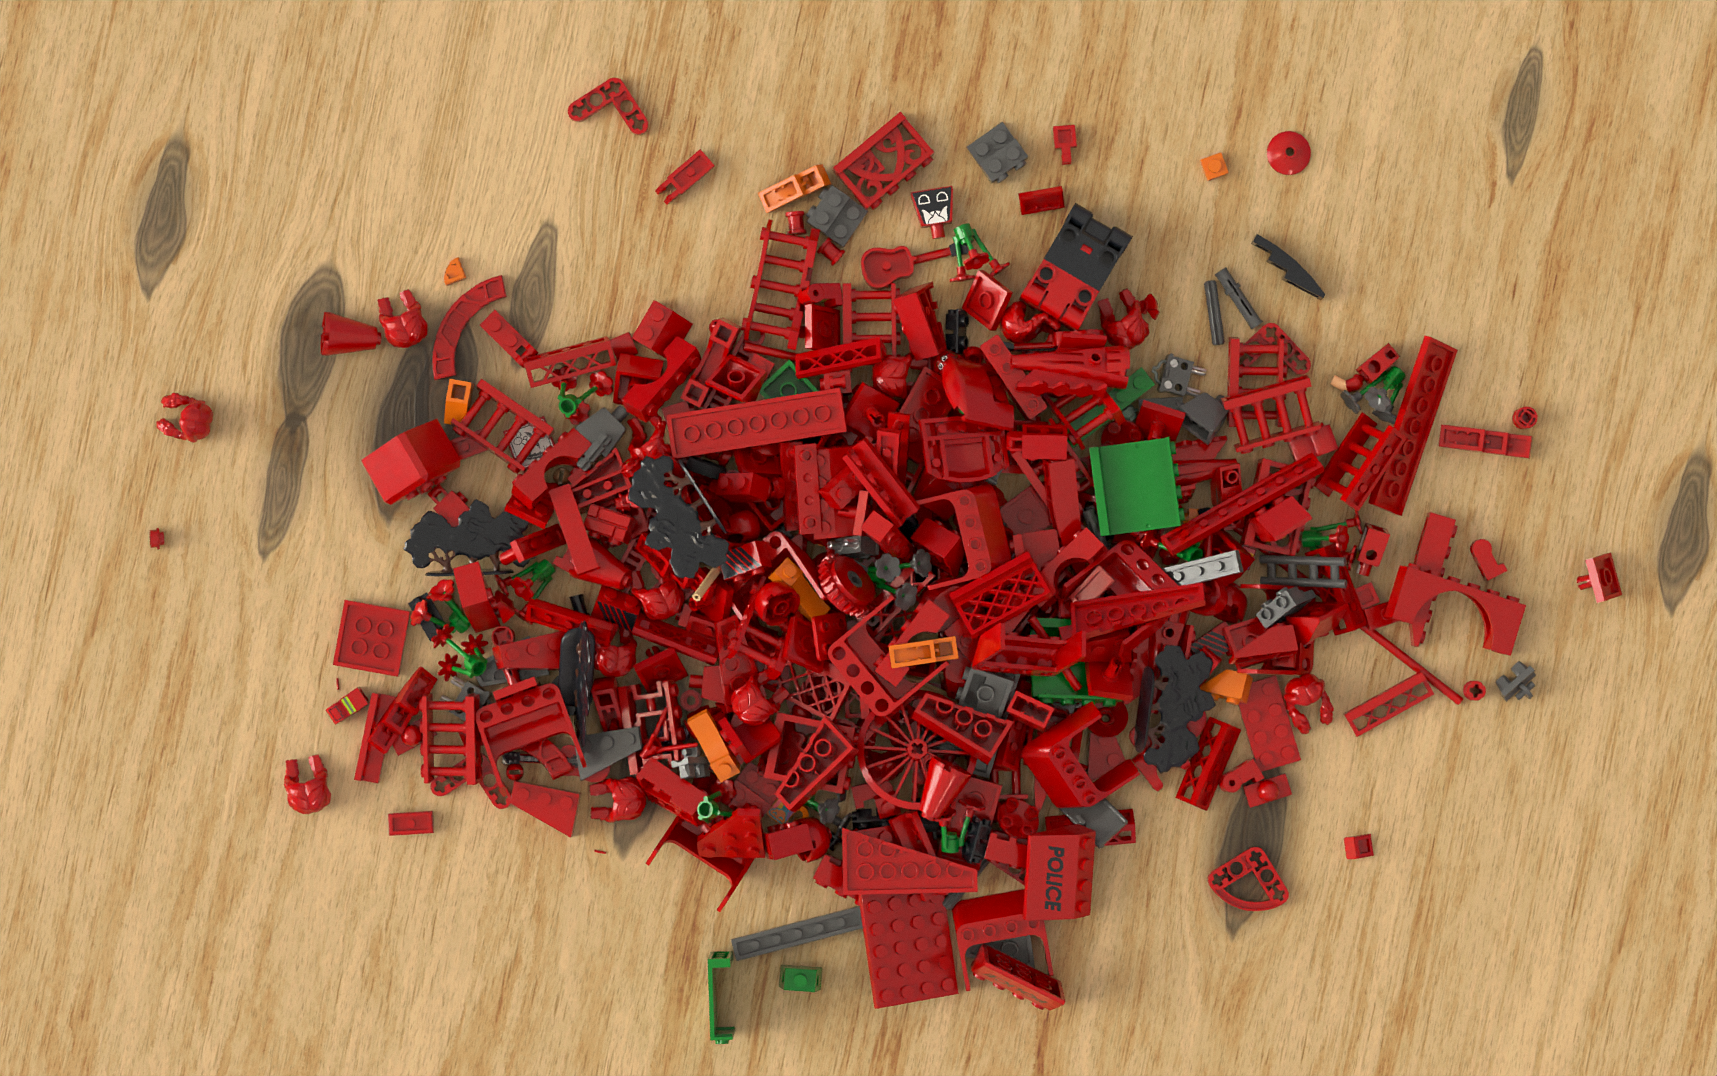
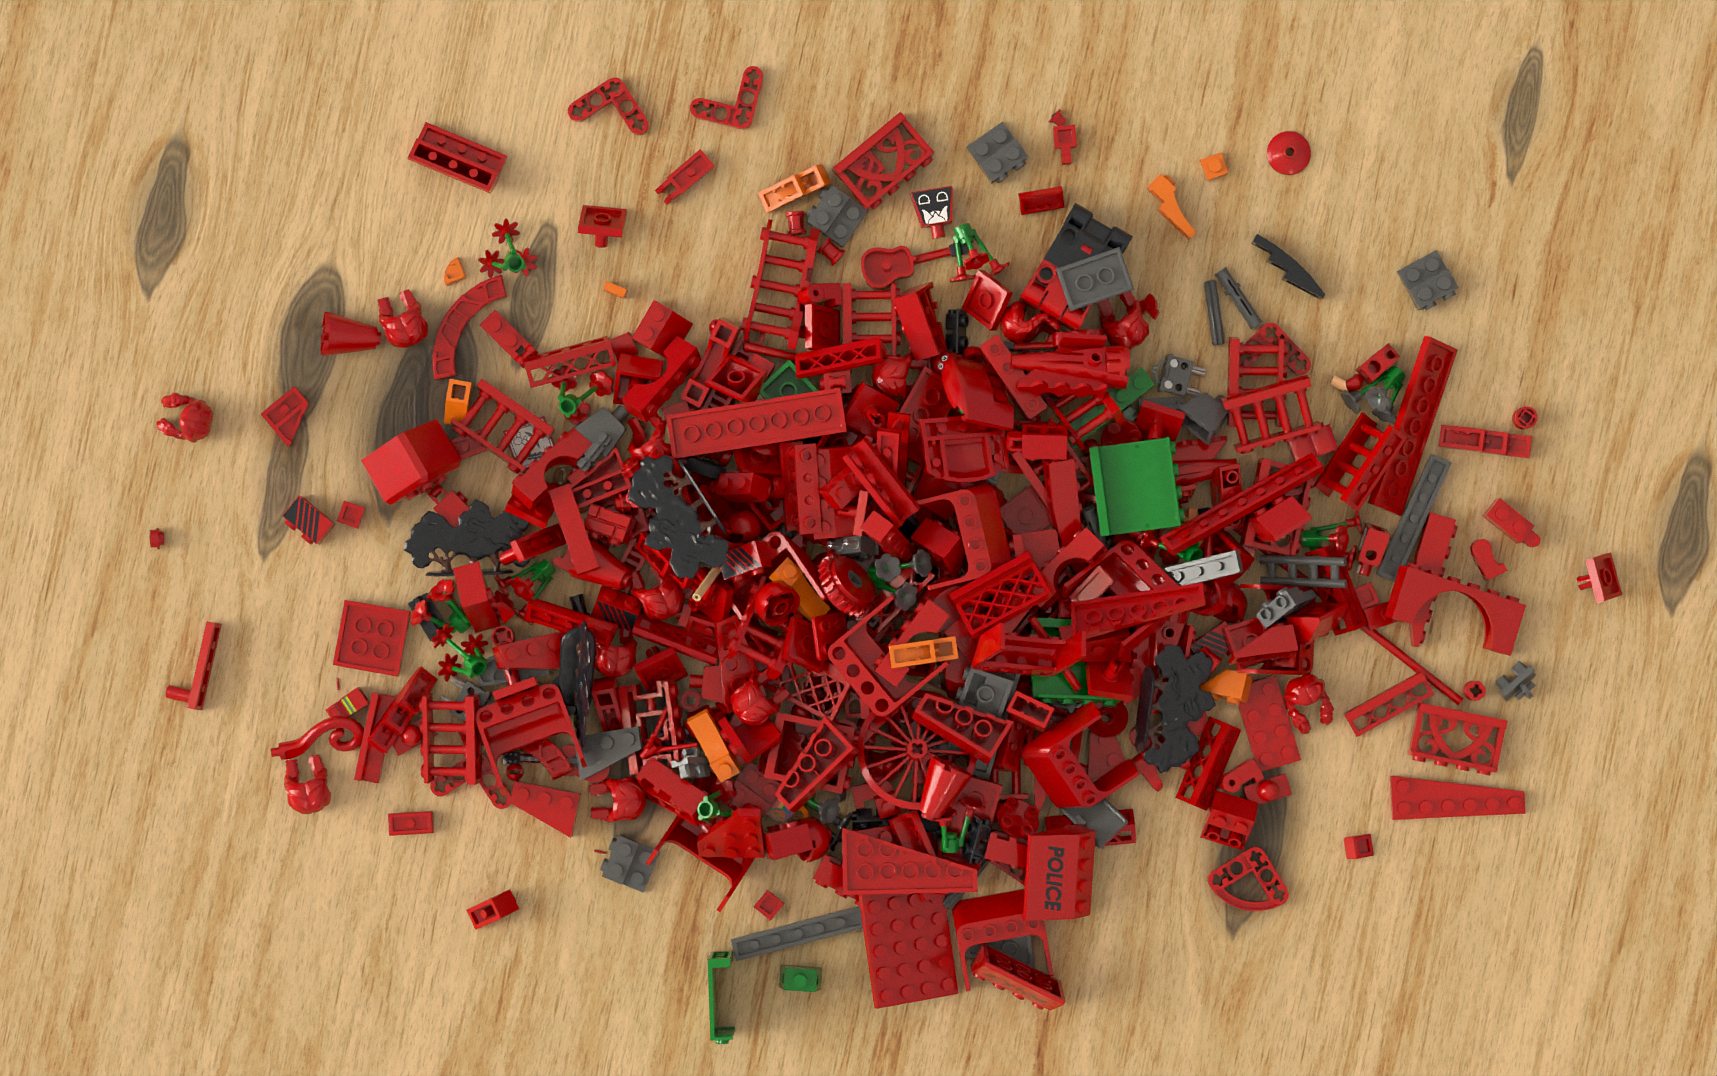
none -> red piece [166,621,222,710]
none -> red wing [261,386,309,446]
none -> red plant [271,716,364,760]
none -> brick [282,495,336,545]
none -> red plate [337,501,366,529]
none -> red brick [408,122,507,194]
none -> red slope [466,889,519,930]
none -> red plant [478,218,538,278]
none -> red tile [578,205,627,248]
none -> dark grey plate [600,835,661,892]
none -> orange tile [604,281,628,299]
none -> red beam [690,66,763,130]
none -> red plate [753,889,785,921]
none -> red piece [1048,109,1066,126]
none -> dark grey tile [1056,247,1134,311]
none -> red hinge [1083,439,1100,456]
none -> orange slope [1147,174,1196,240]
none -> red slope [1200,790,1258,850]
none -> dark grey plate [1376,454,1451,582]
none -> red wing [1390,776,1526,820]
none -> dark grey plate [1397,250,1459,311]
none -> red fence [1408,703,1508,776]
none -> red brick [1482,498,1540,547]

